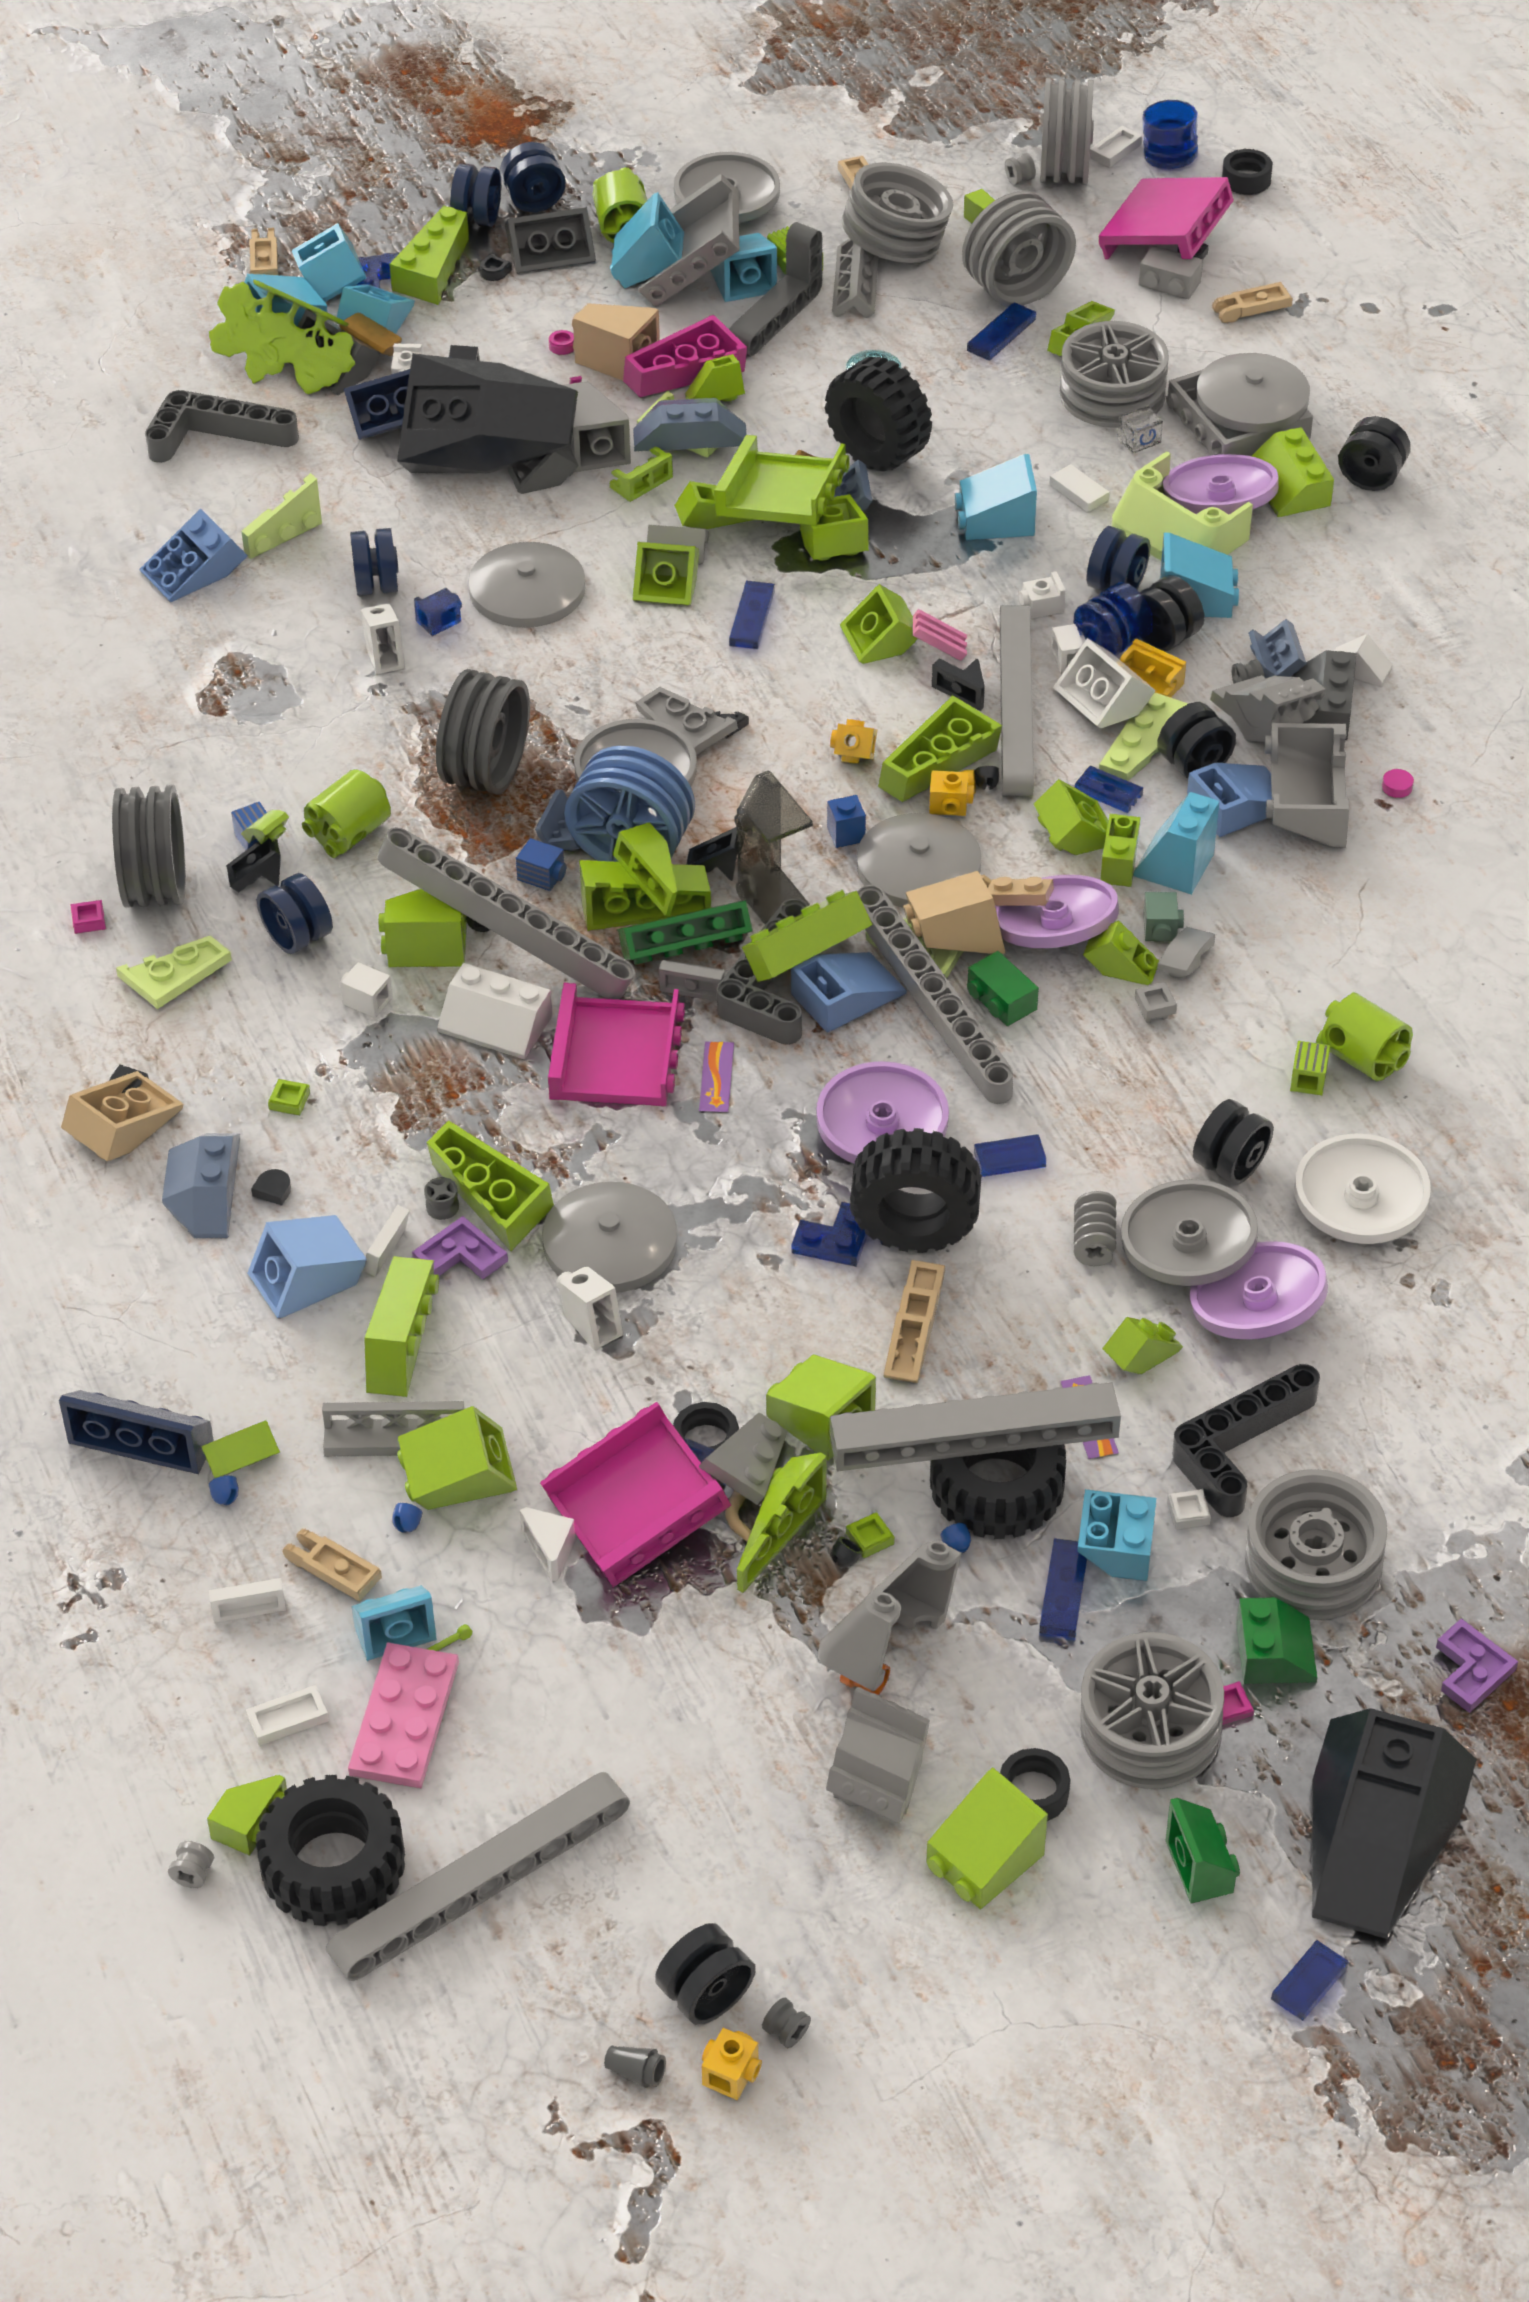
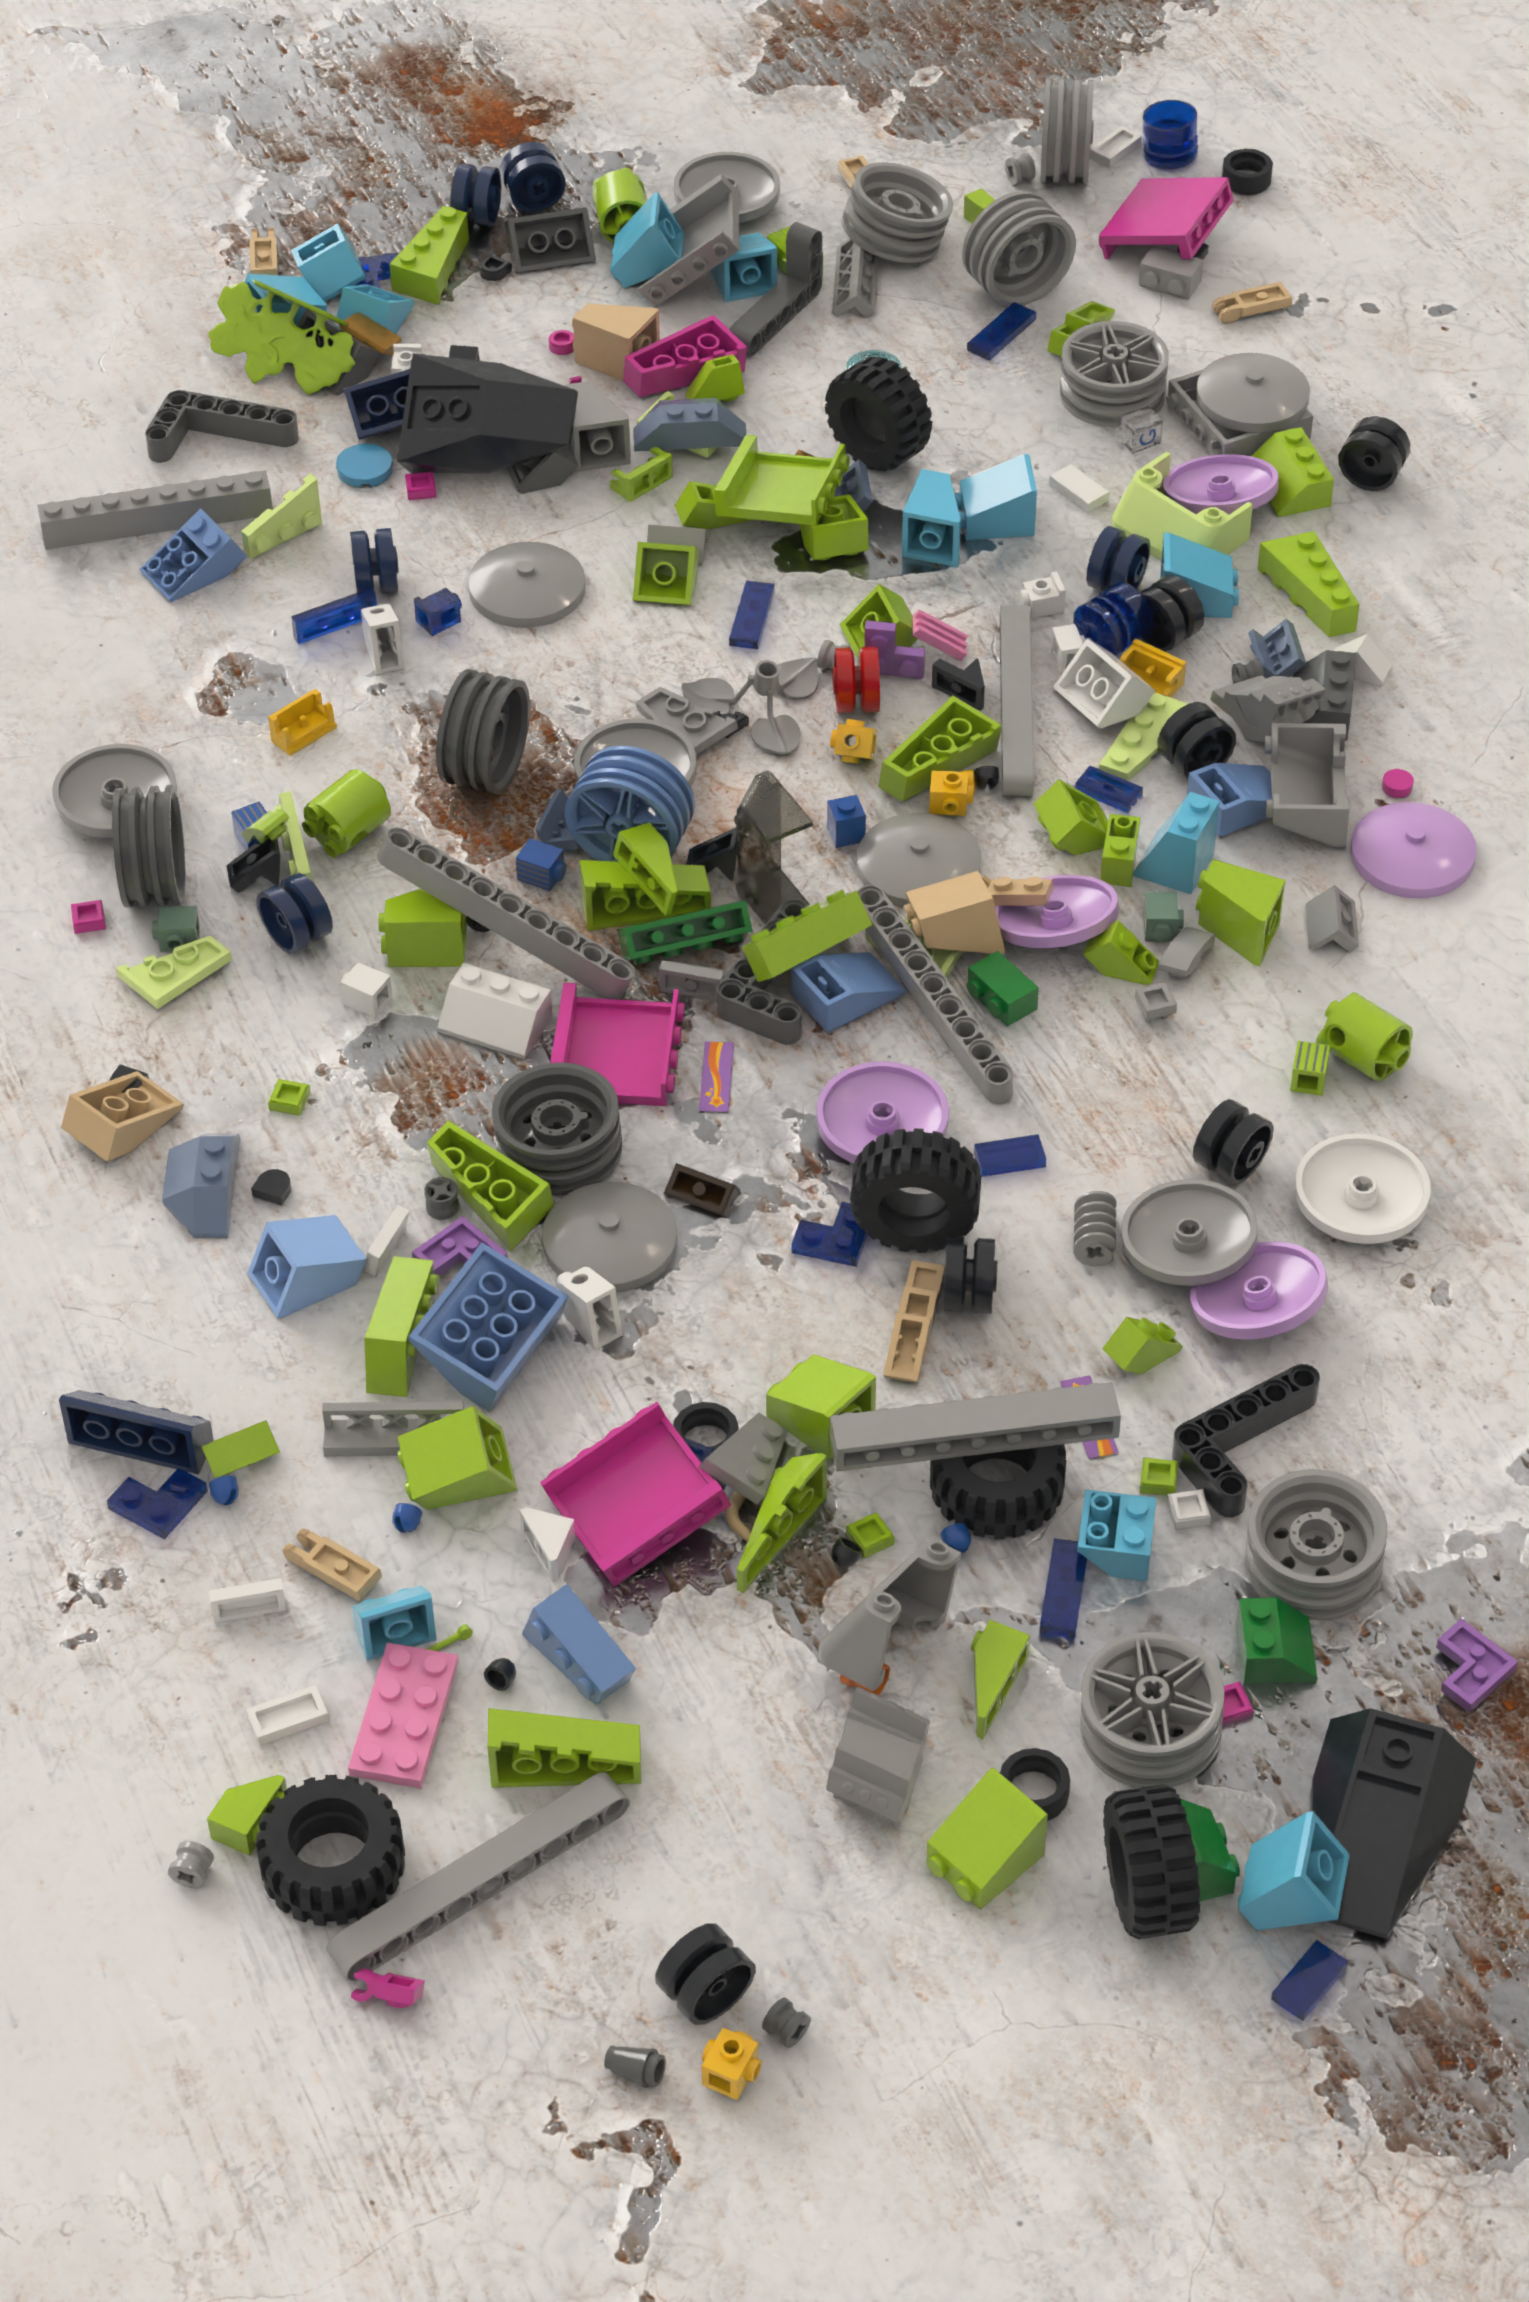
none -> light grey brick [37,470,273,550]
none -> light grey dish [52,744,177,838]
none -> clear blue plate [107,1467,208,1540]
none -> sand green brick [152,906,200,952]
none -> yellow hinge [268,689,337,756]
none -> yellowish green wing [274,791,311,880]
none -> clear blue tile [291,587,377,644]
none -> dark azure tile [336,444,393,487]
none -> dark pink plate [351,1968,425,2008]
none -> dark pink tile [405,472,437,500]
none -> medium blue slope [408,1243,569,1412]
none -> black hinge [484,1658,516,1691]
none -> lime wedge [487,1708,641,1788]
none -> dark grey wheel [492,1062,622,1195]
none -> medium blue wedge [522,1584,636,1705]
none -> dark brown slope [663,1163,741,1217]
none -> light grey plant [681,657,818,755]
none -> light grey wheel [817,640,850,670]
none -> red wheel [832,646,880,714]
none -> medium lavender plate [865,621,925,679]
none -> medium azure slope [902,469,961,568]
none -> black wheel [944,1236,998,1314]
none -> lime slope [970,1619,1030,1739]
none -> black tyre [1103,1784,1200,1939]
none -> lime tile [1140,1457,1178,1496]
none -> lime slope [1195,859,1286,966]
none -> medium azure slope [1238,1811,1350,1930]
none -> lime wedge [1257,531,1360,637]
none -> light grey panel [1306,885,1359,952]
none -> lavender dish [1350,802,1477,898]

